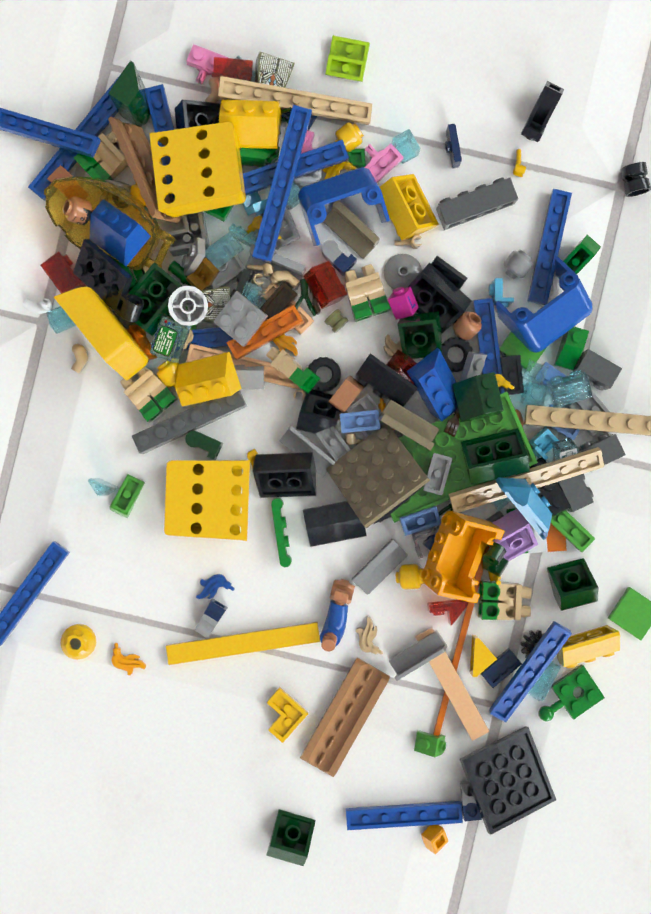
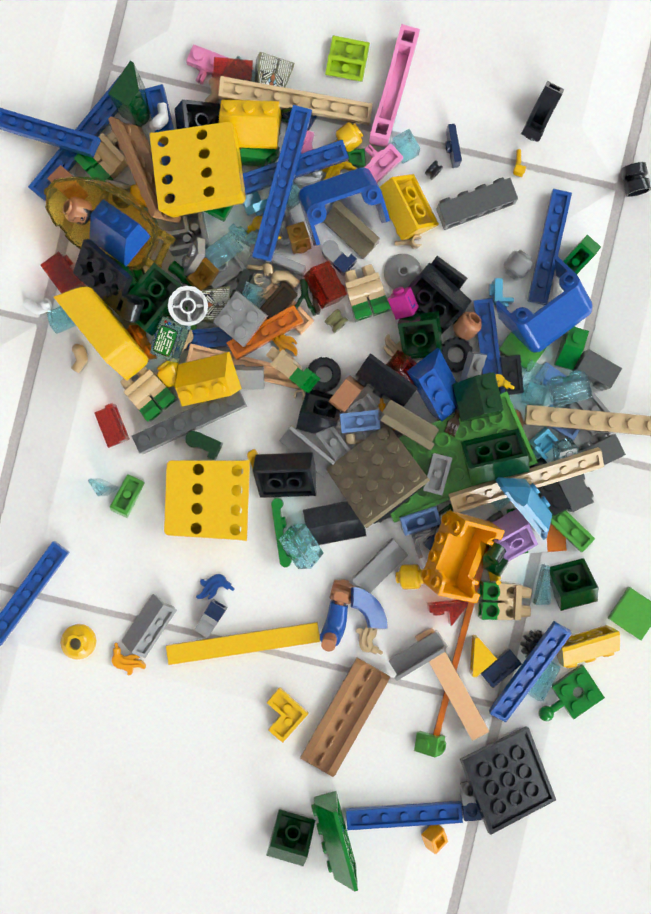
none -> clear red panel [94,403,130,448]
none -> light grey panel [122,594,177,658]
none -> white arm [149,103,169,131]
none -> clear light blue brick [279,523,324,569]
none -> pearl gold bracket [286,222,312,254]
none -> green slope [311,791,358,892]
none -> tile [351,587,388,629]
none -> bright pink arch [369,24,420,148]
none -> black bush [425,160,443,180]
none -> clear light blue slope [532,564,551,605]

